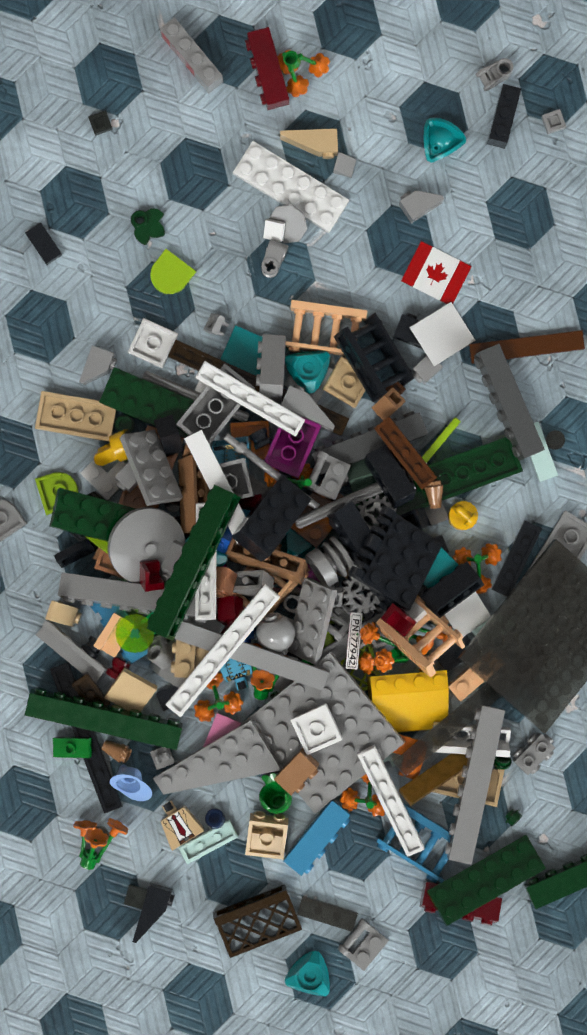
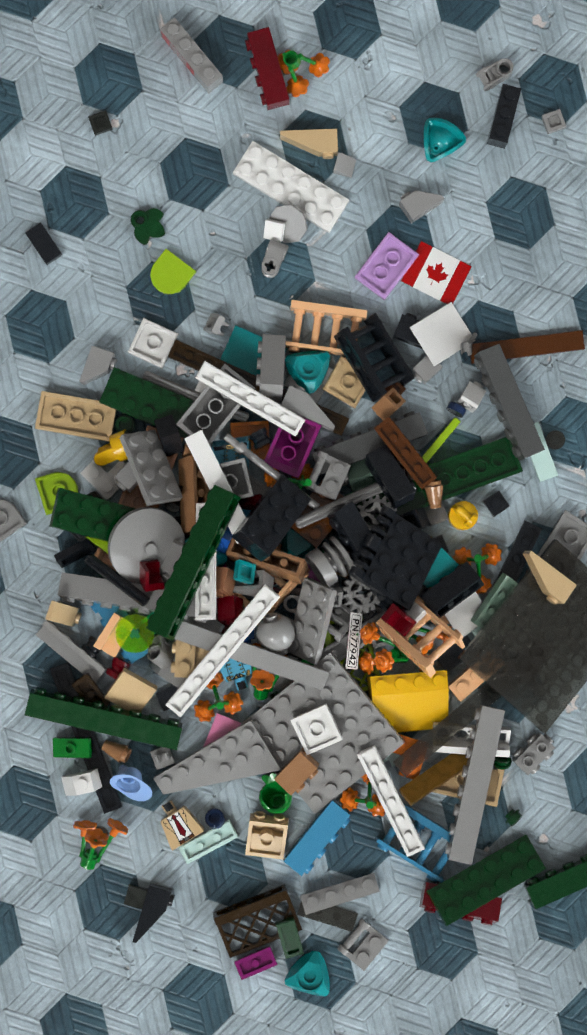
none -> white slope [61,768,102,796]
none -> black axle [85,554,150,606]
none -> teal tile [233,559,256,585]
none -> magenta plate [234,946,277,980]
none -> dark green tile [275,916,304,959]
none -> light grey plate [300,873,380,915]
none -> lavender tile [354,232,419,301]
none -> dark blue tile [446,402,466,418]
none -> white slope [457,381,486,413]
none -> light grey hand [460,333,477,356]
none -> sand green plate [470,573,519,632]
none -> black plate [483,491,510,517]
none -> tan slope [523,551,577,605]

